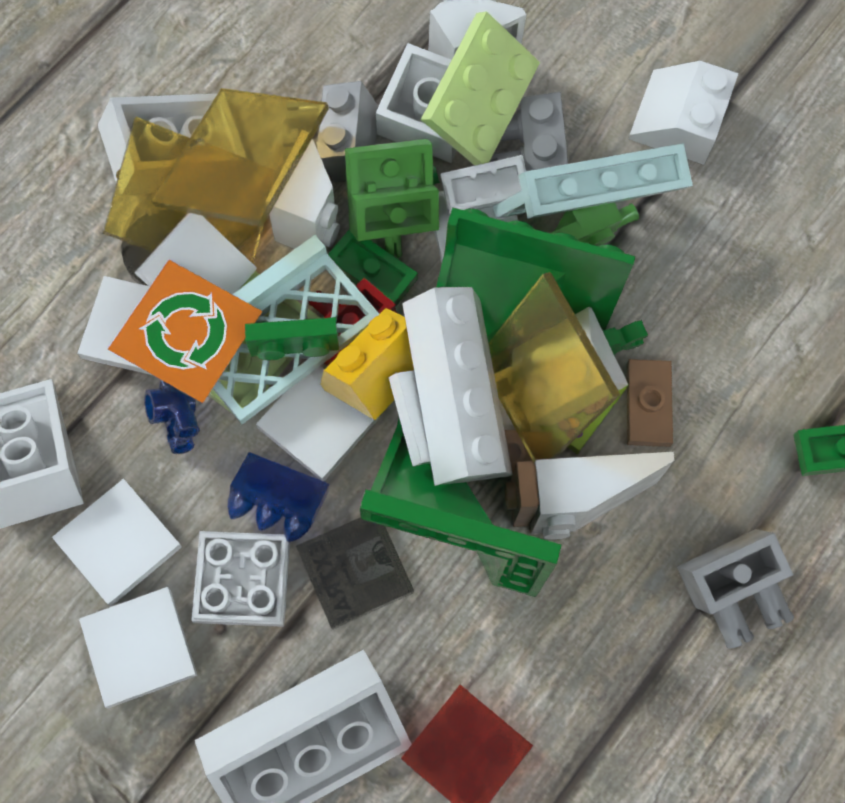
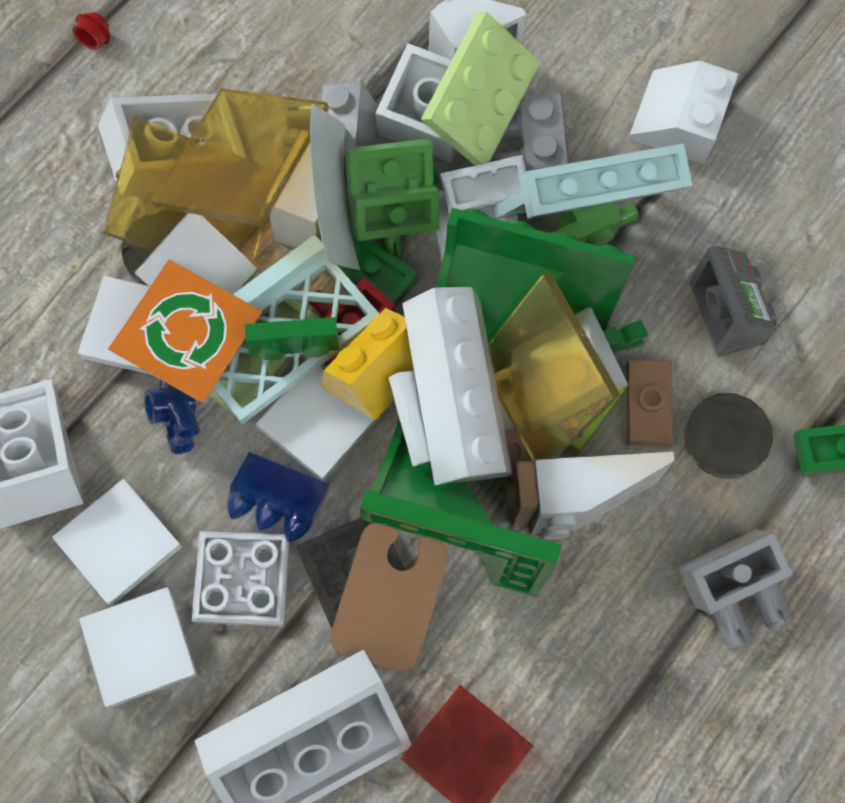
none -> red plate [72,12,111,50]
none -> white sticker [310,104,360,270]
none -> medium nougat piece [330,523,449,672]
none -> clear smoke tile [684,393,773,479]
none -> dark grey slope [689,246,777,357]

